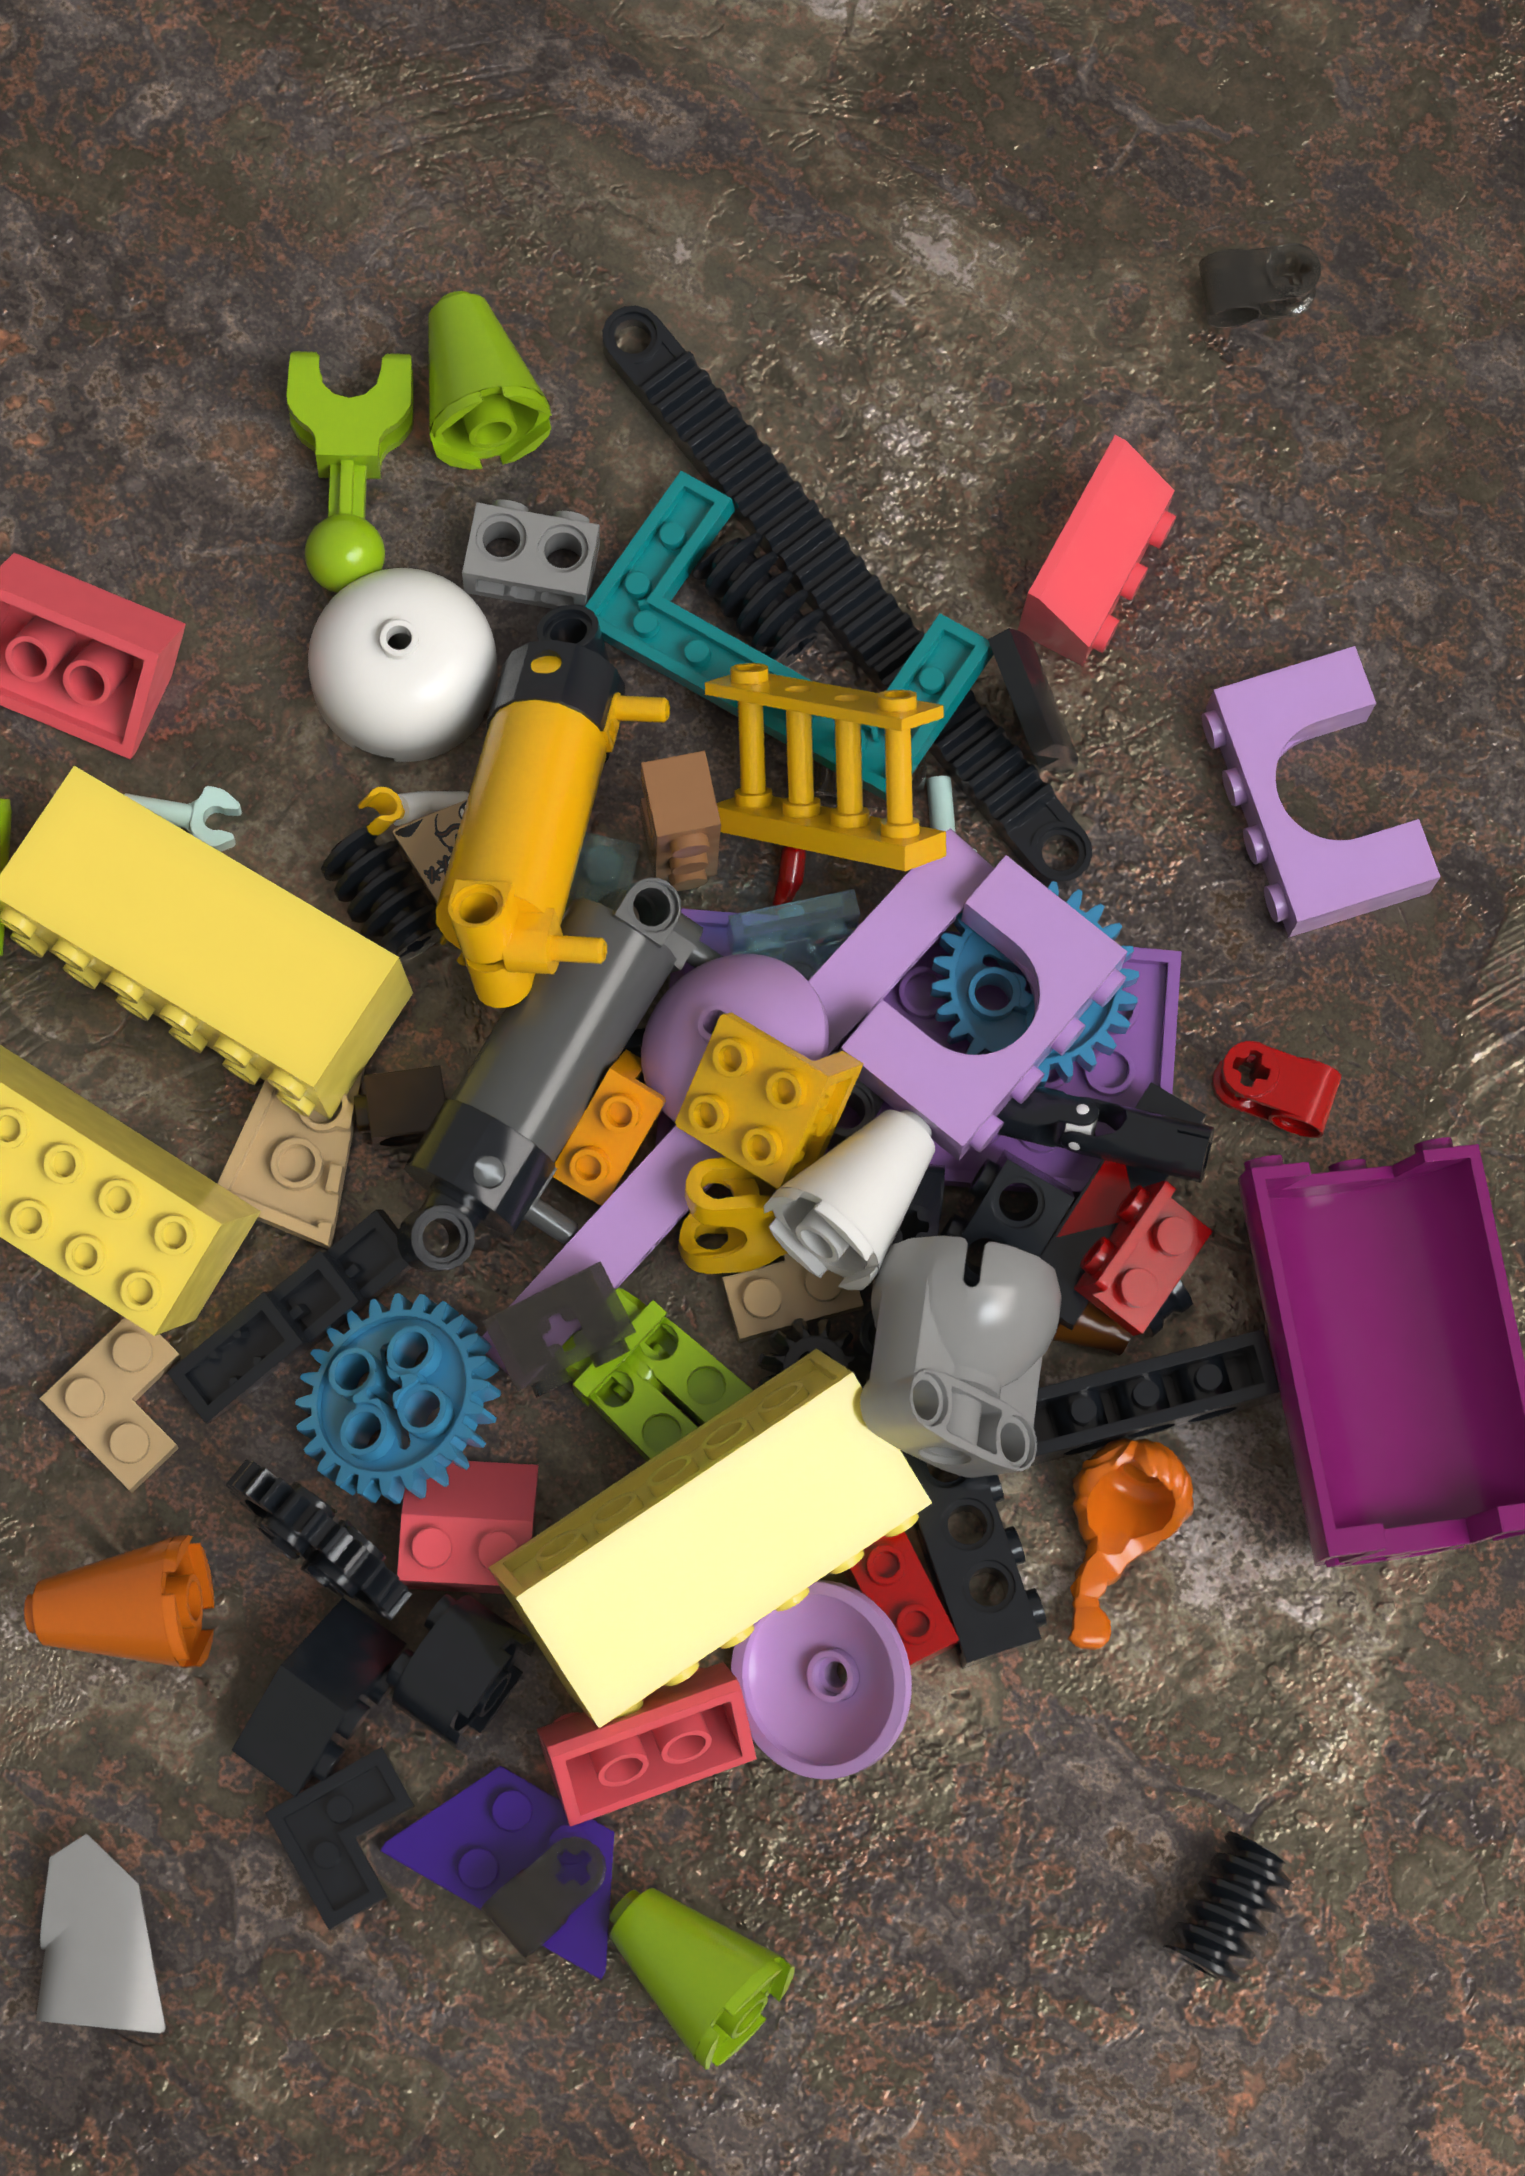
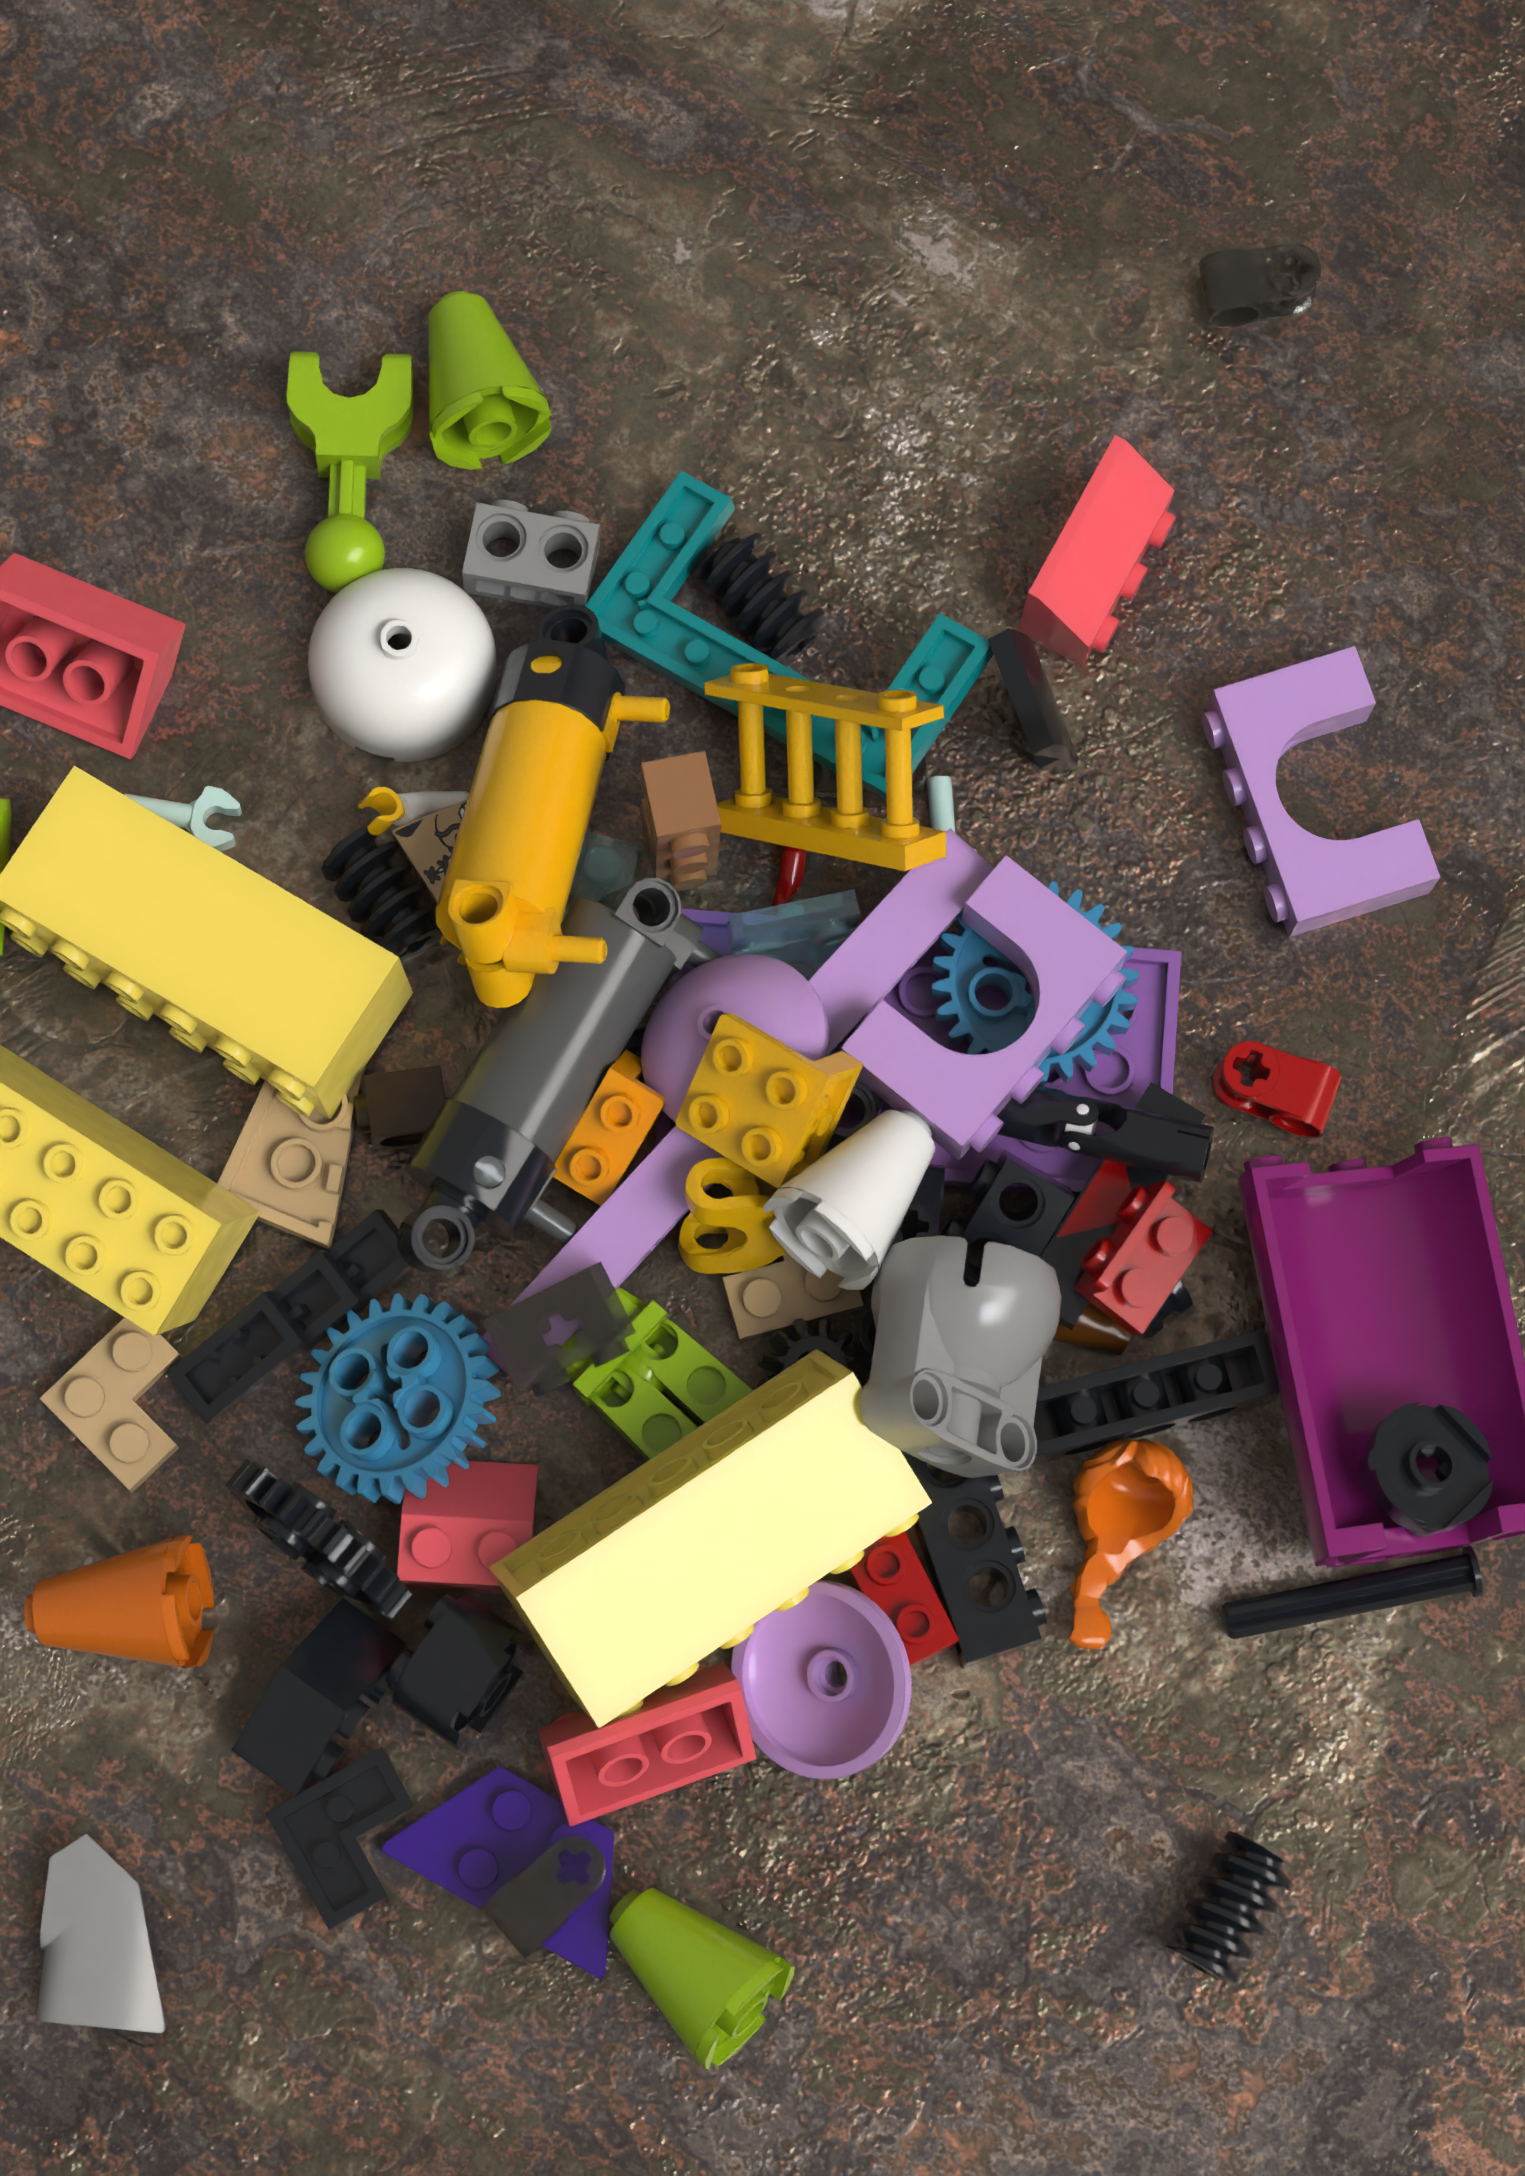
black gear [602,306,1092,889] -> none
none -> black axle [1221,1545,1483,1639]
none -> black plate [1358,1402,1493,1538]

